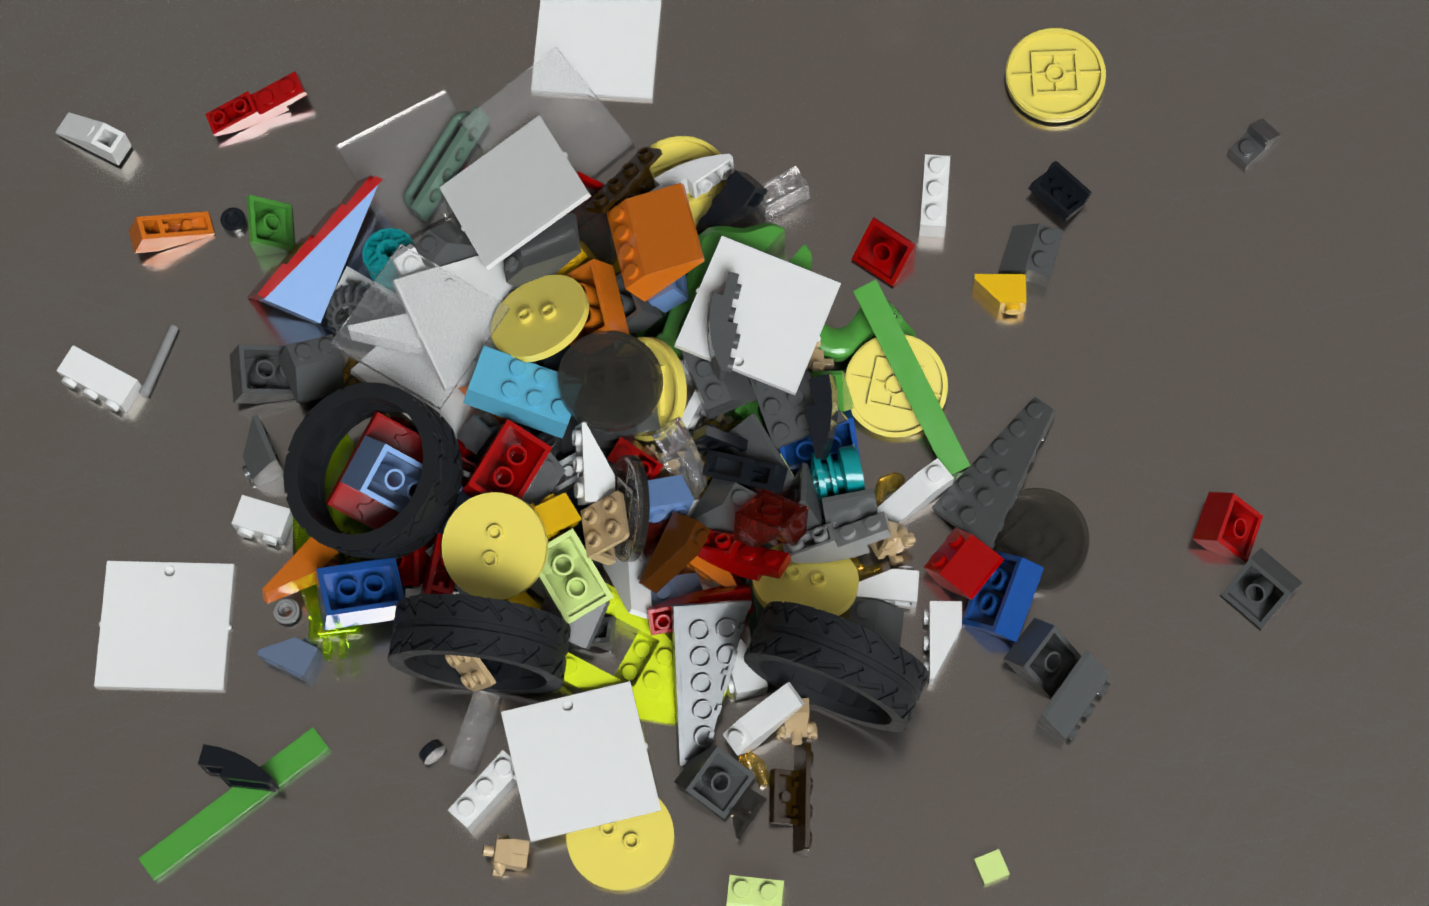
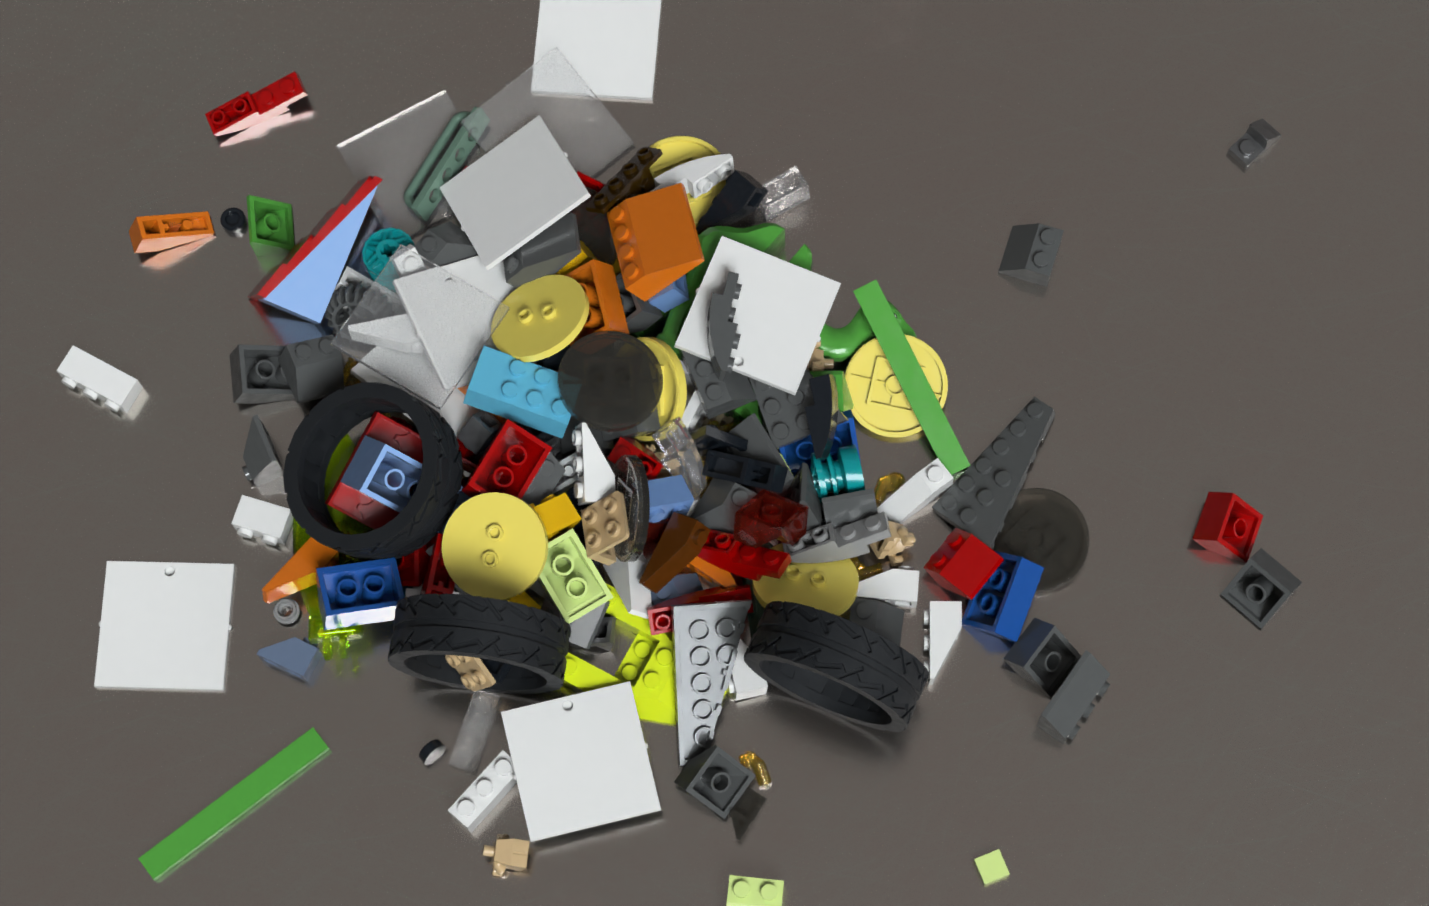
white slope [55,112,132,166] -> none
light grey bar [139,324,179,397] -> none
black slope [198,744,280,792] -> none
light yellow plate [566,798,675,891] -> none
white slope [722,682,805,756] -> none
dark brown bracket [769,742,813,853] -> none
tan piece [776,698,818,745] -> none
red slope [851,217,916,286] -> none
white brick [919,154,950,238] -> none
yellow slope [973,274,1026,315] -> none
light yellow plate [1005,28,1106,123] -> none
black bracket [1028,161,1092,222] -> none

